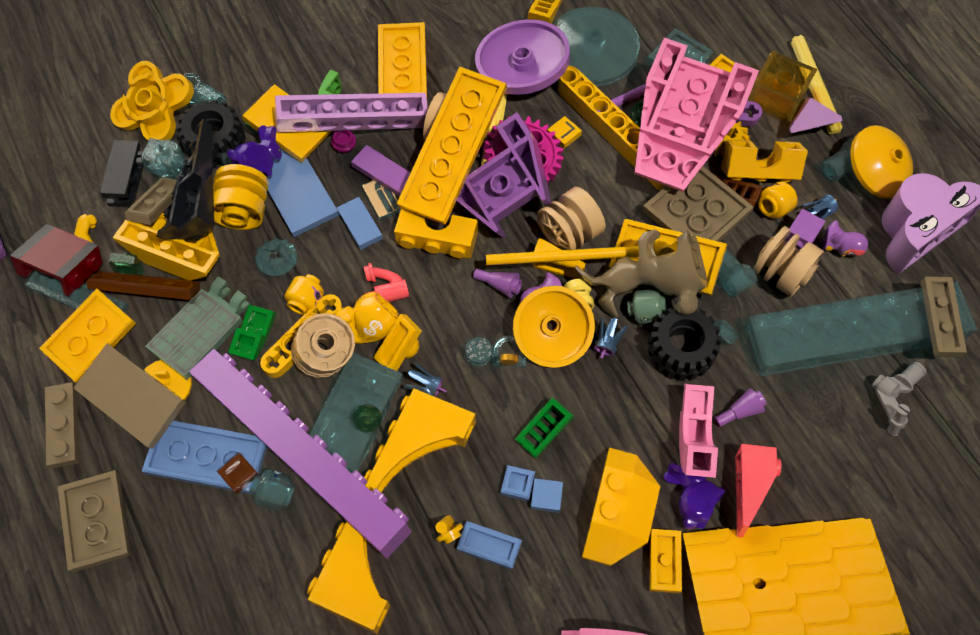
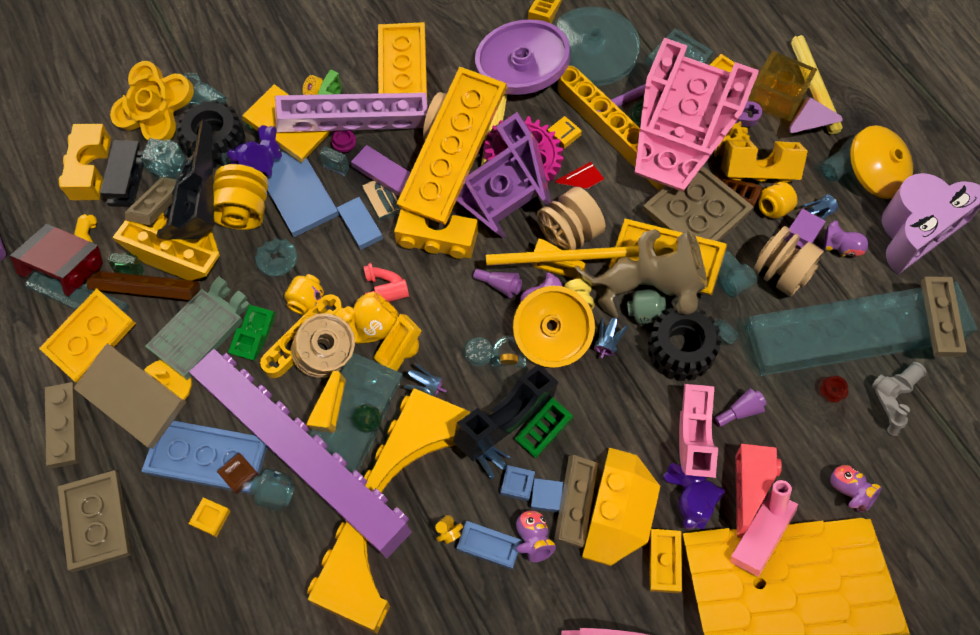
none -> yellow arch [59,124,111,200]
none -> yellow tile [189,498,231,537]
none -> yellow tile [303,75,323,95]
none -> yellow slope [307,371,346,433]
none -> clear light blue tile [319,146,349,177]
none -> black arch [453,364,558,461]
none -> flat silver piece [477,447,512,479]
none -> medium lavender animal [516,511,556,562]
none -> dark tan tile [554,455,598,548]
none -> red sticker [556,162,604,189]
none -> bright pink piece [731,480,798,577]
none -> clear red plate [820,376,848,403]
none -> medium lavender animal [830,465,882,512]

